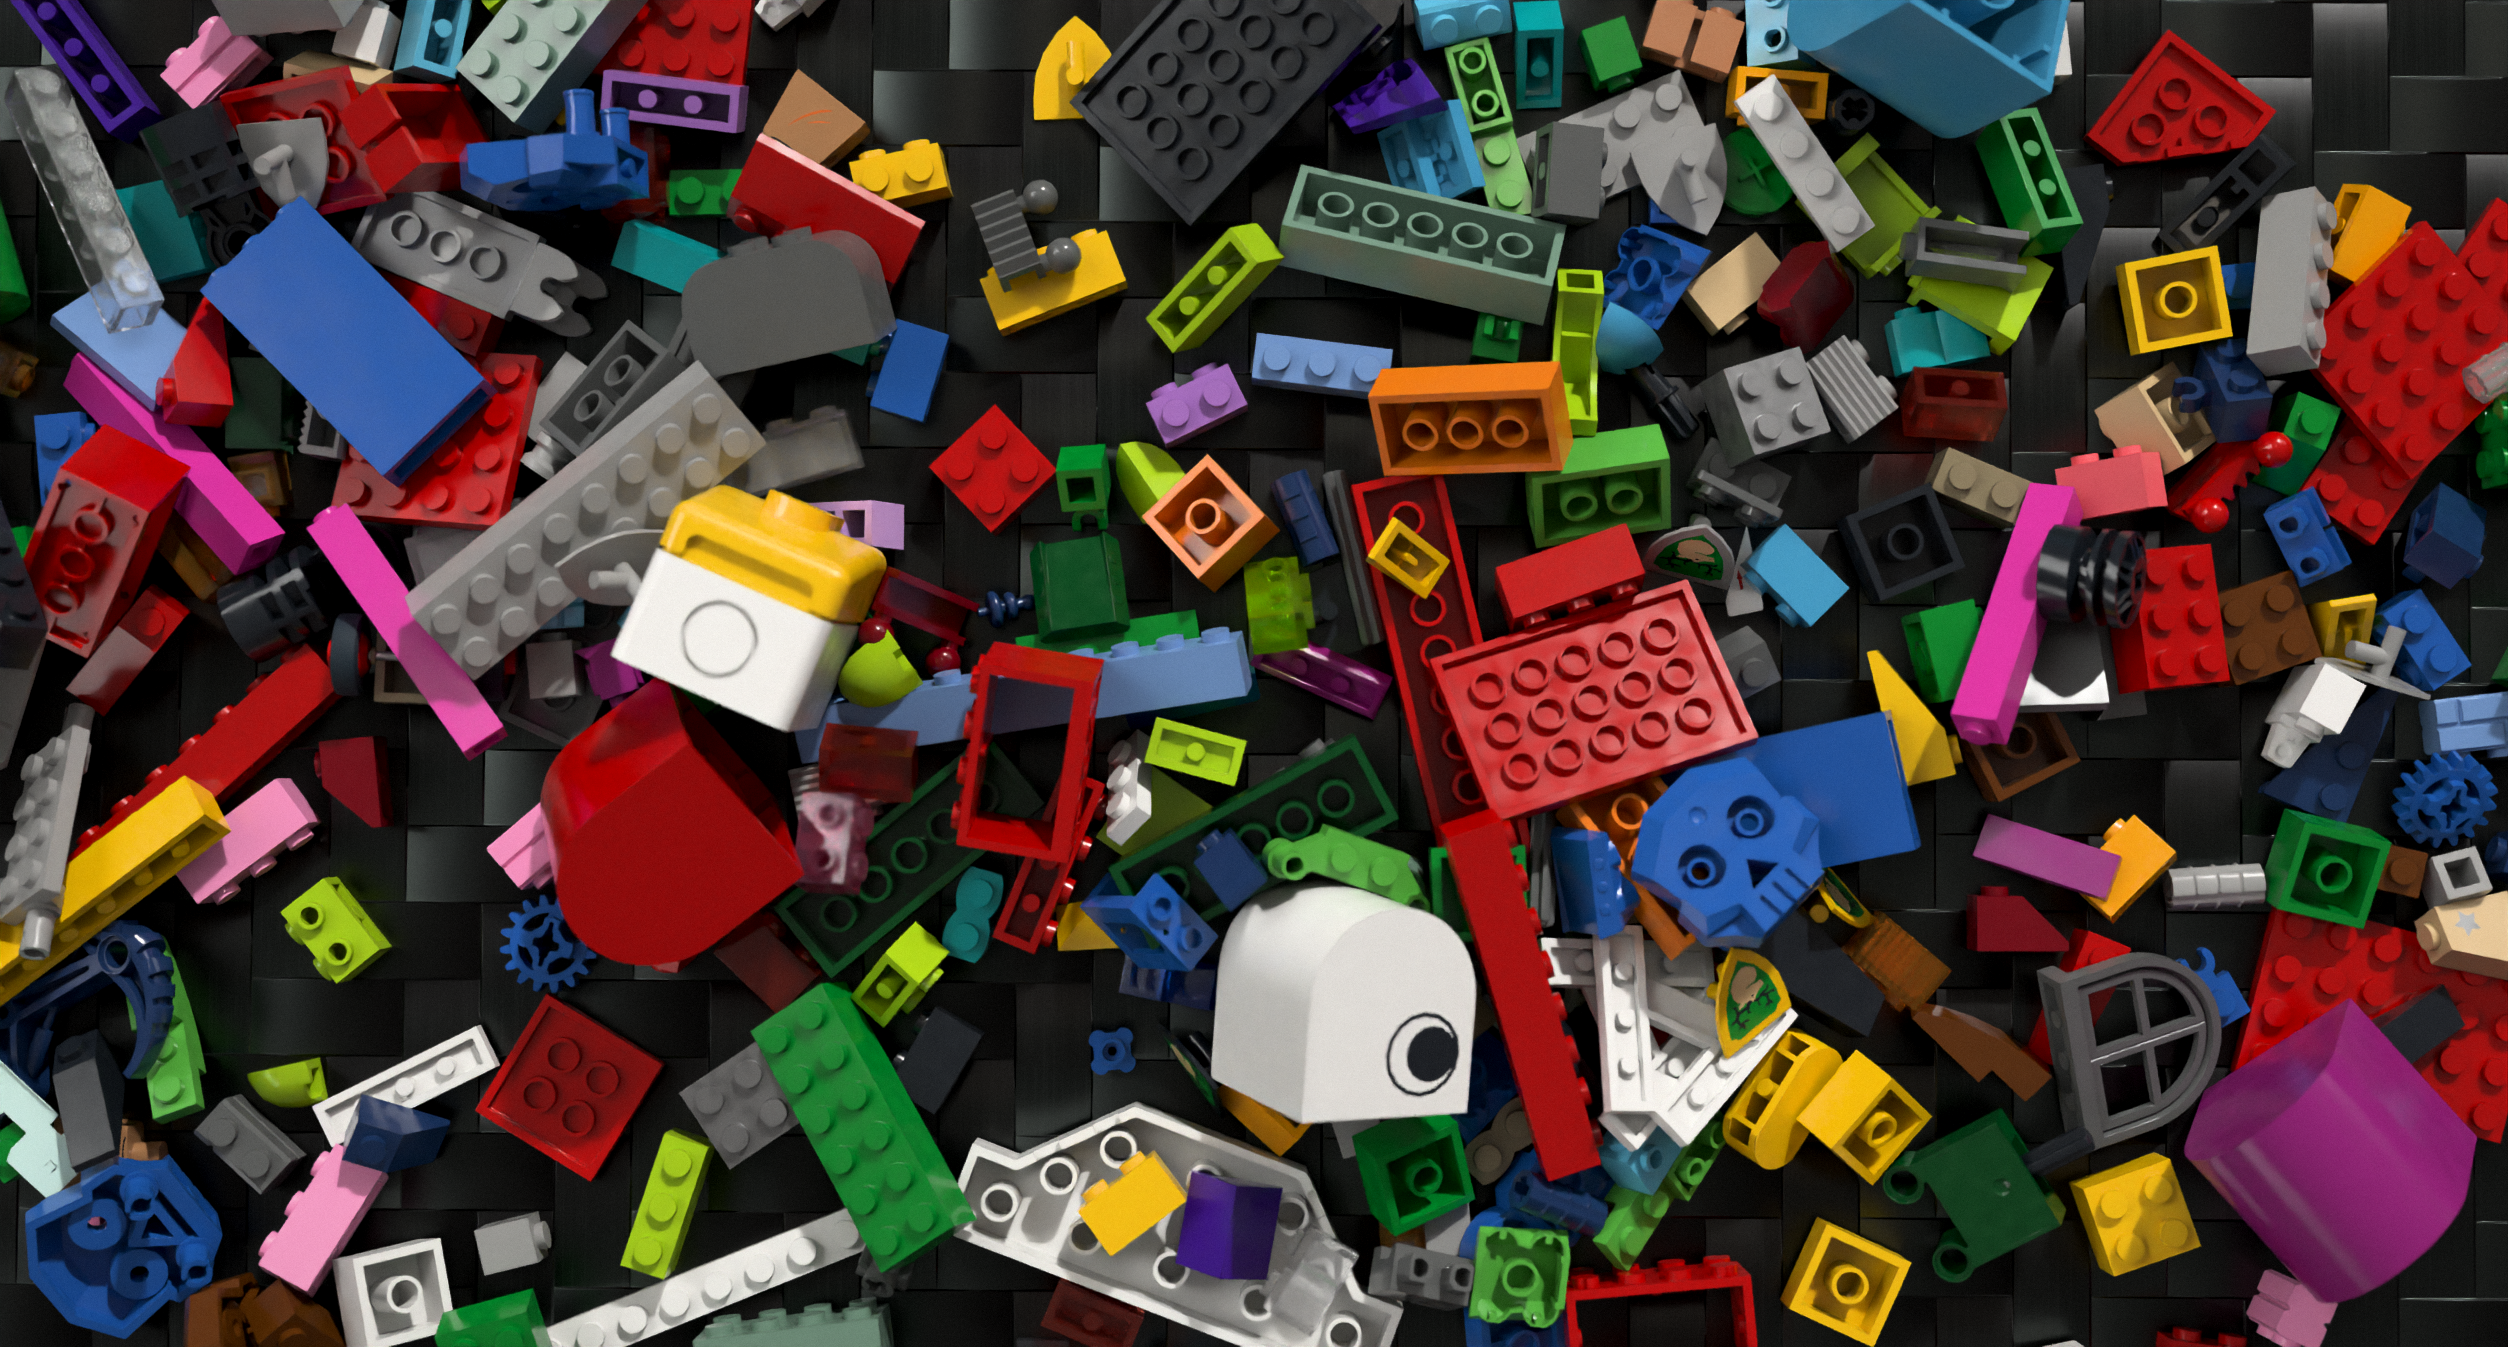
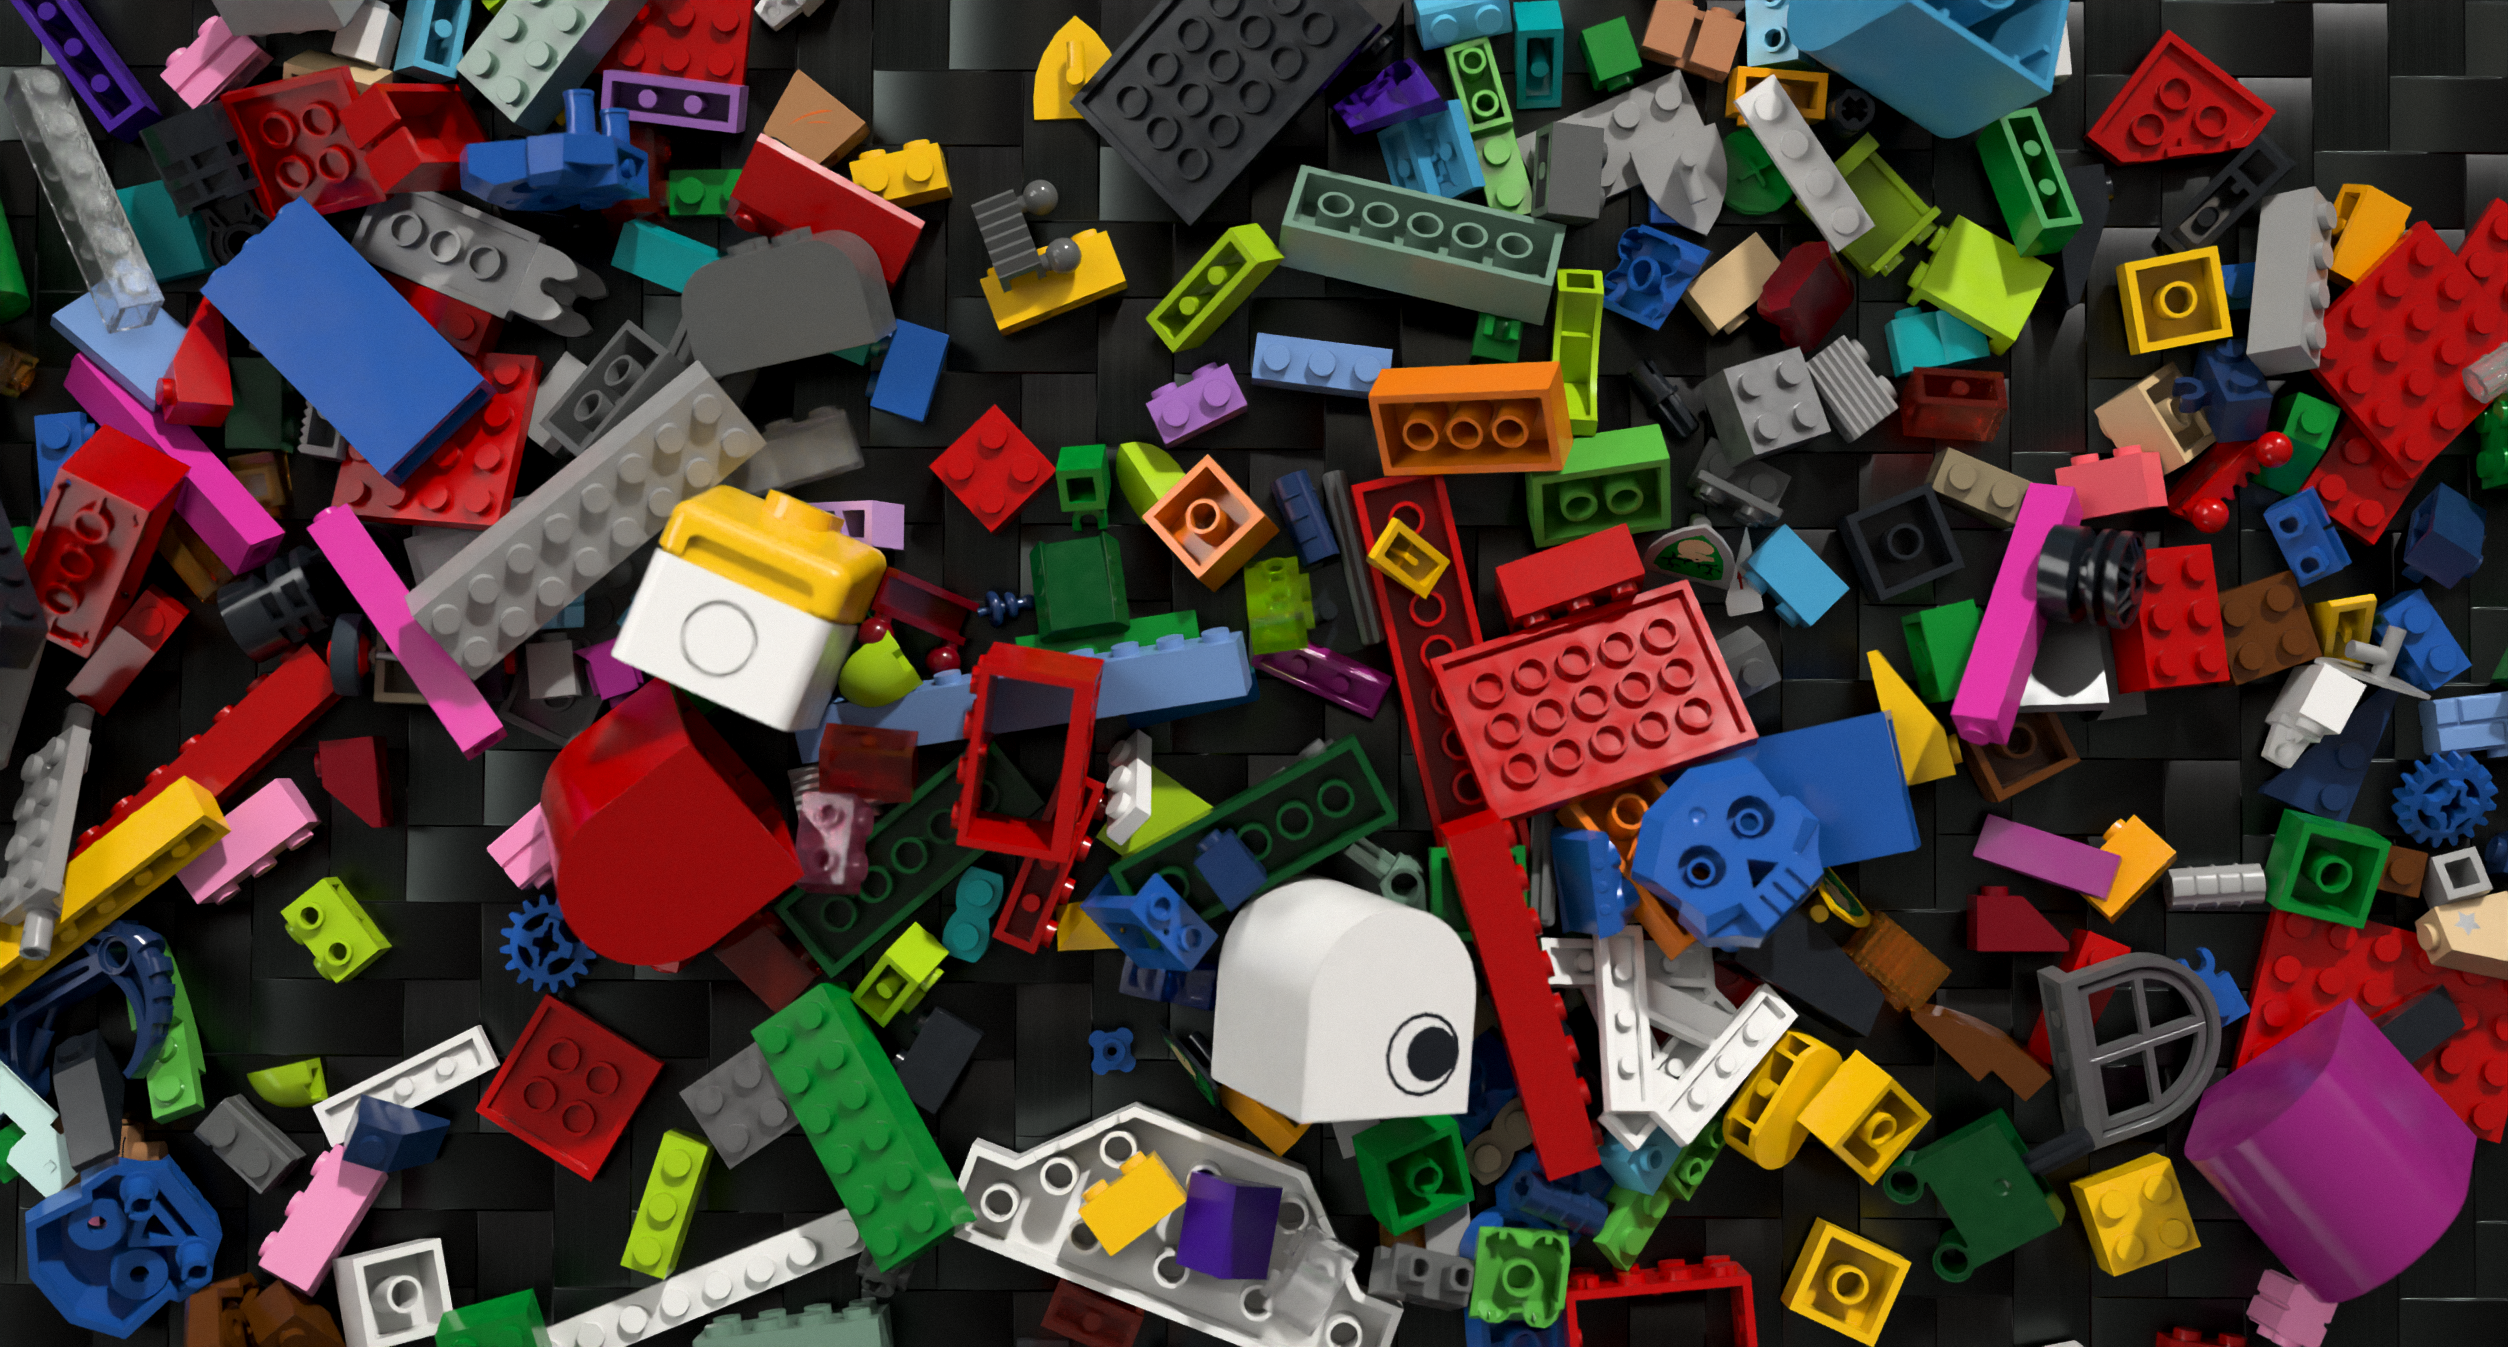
light grey shield [236,117,329,209] -> none
light grey brick [474,1211,551,1276] -> none
light grey wheel [520,430,577,480] -> none
light grey shield [554,529,664,606] -> none
lime panel [1144,717,1247,786] -> none
bright green plate [1262,824,1431,914] -> none
dark azure brick [1596,302,1664,374] -> none
shield [1706,947,1792,1059] -> none
dark grey window [1900,217,2029,293] -> none

